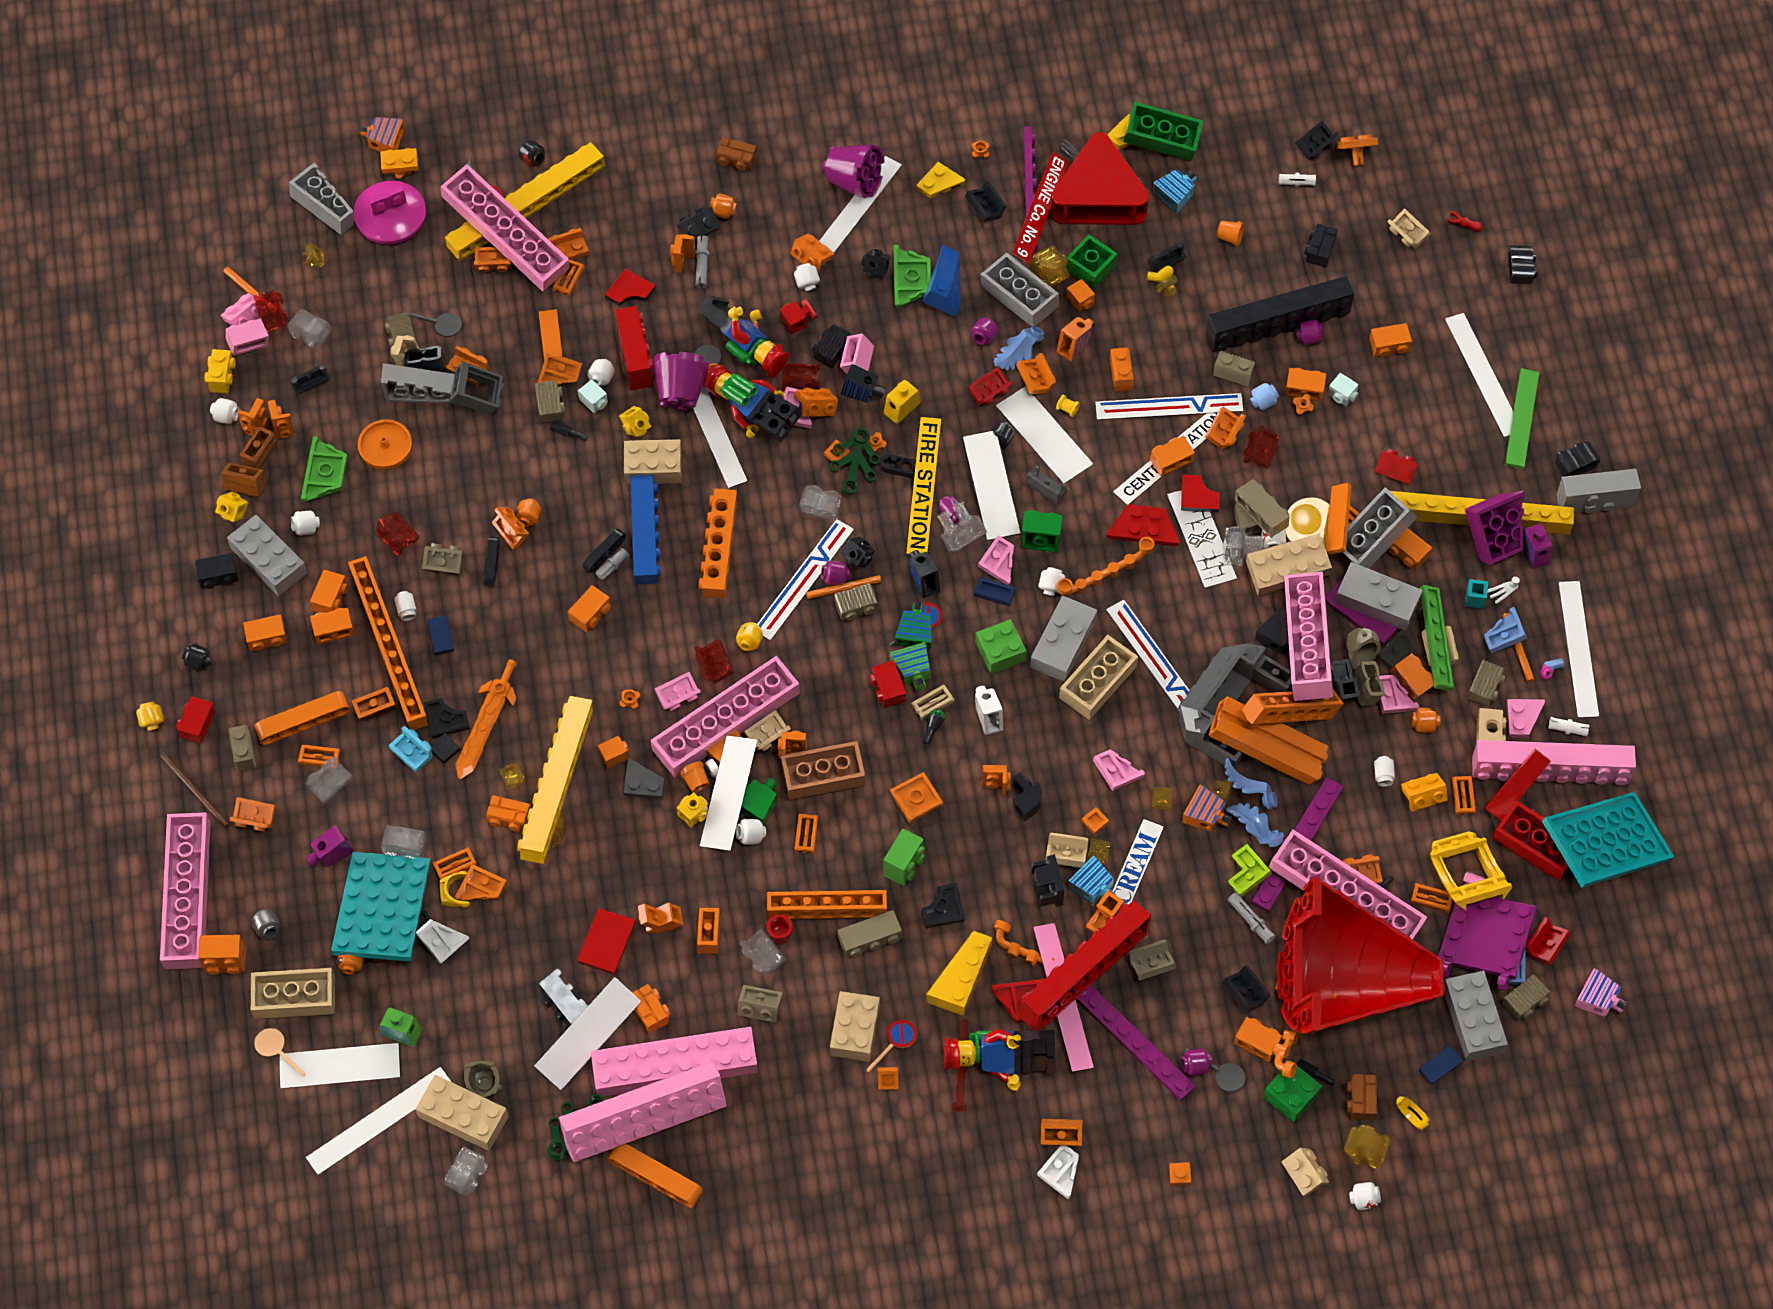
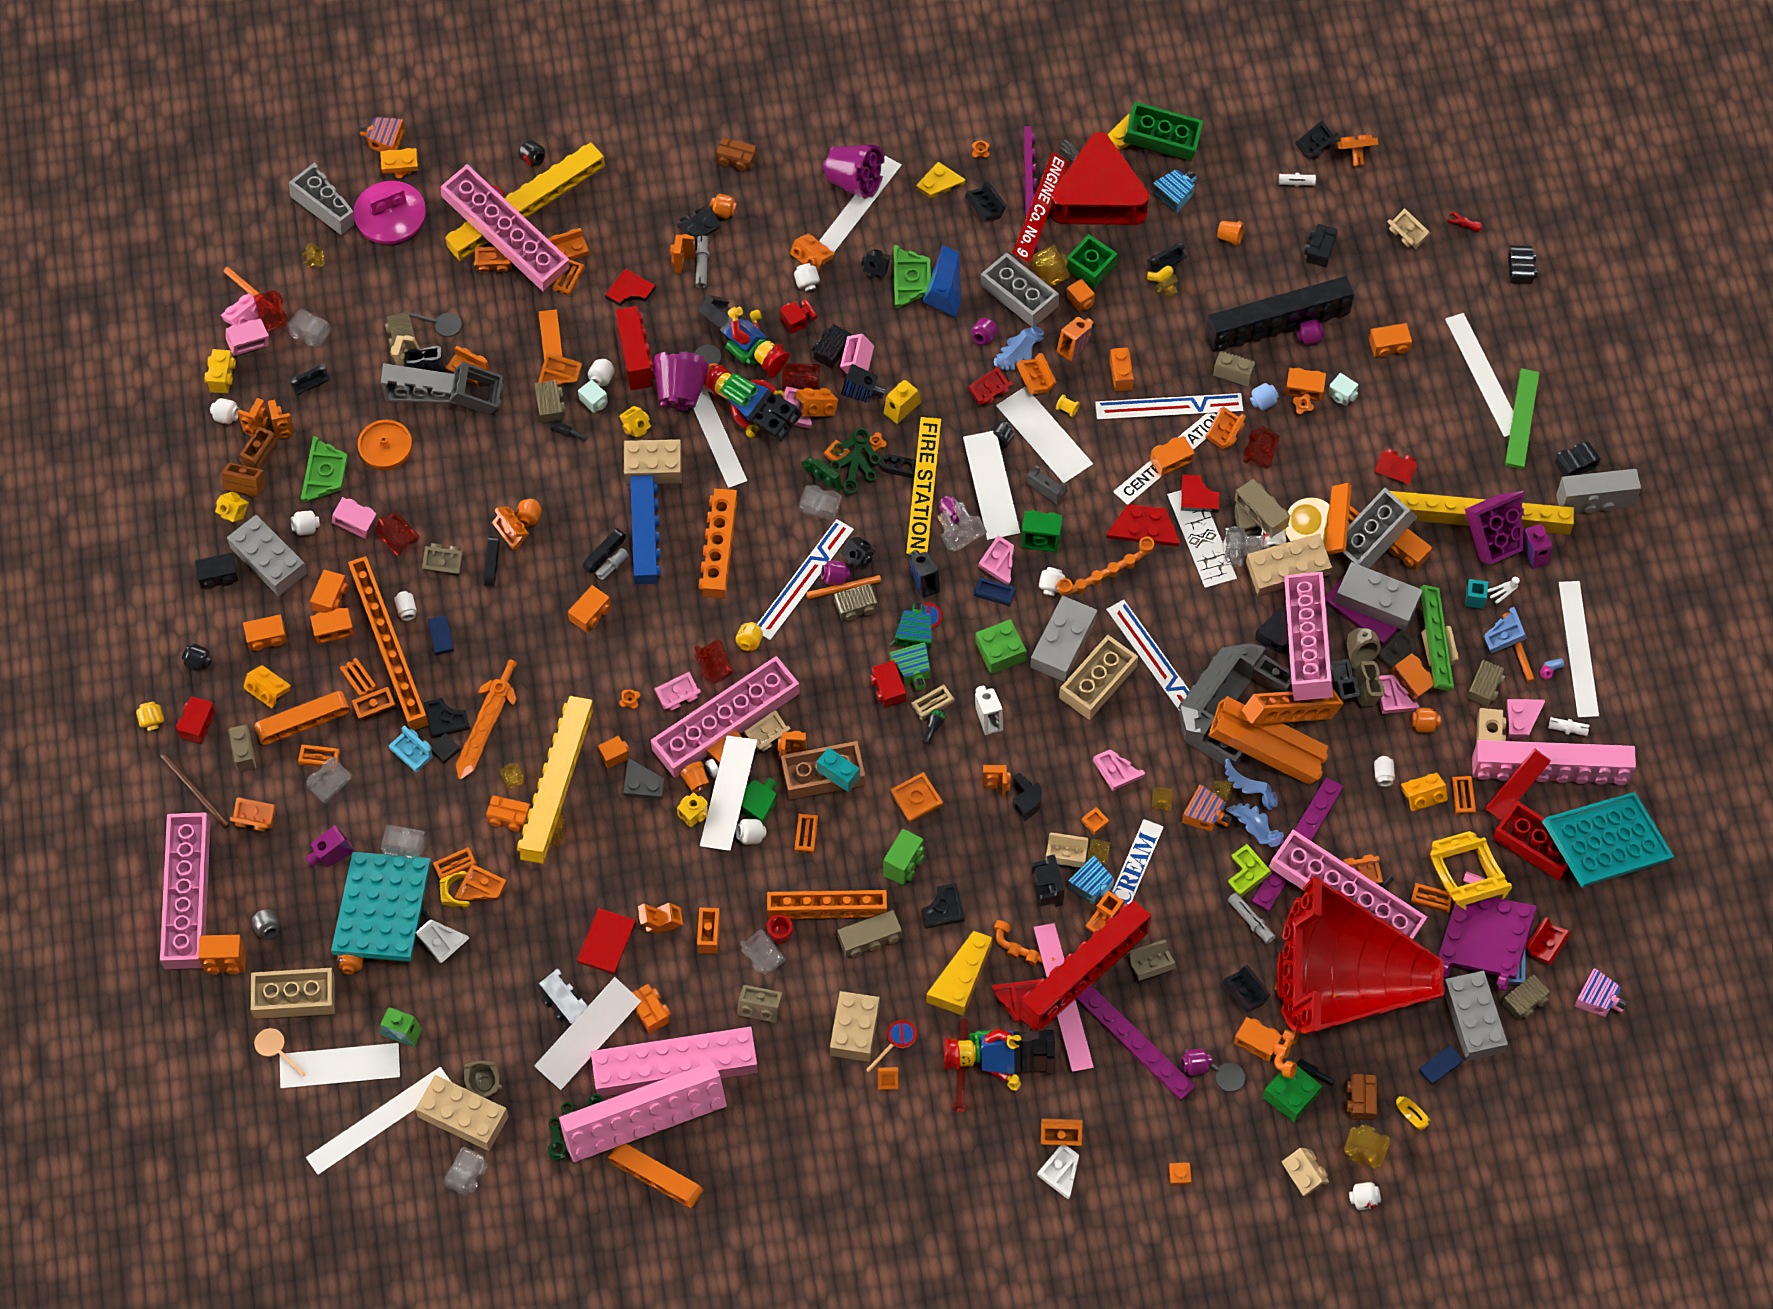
none -> light orange bracket [243,665,291,708]
none -> bright pink brick [332,497,377,539]
none -> orange tile [340,658,377,697]
none -> dark green hinge [801,456,843,492]
none -> teal brick [817,747,860,792]

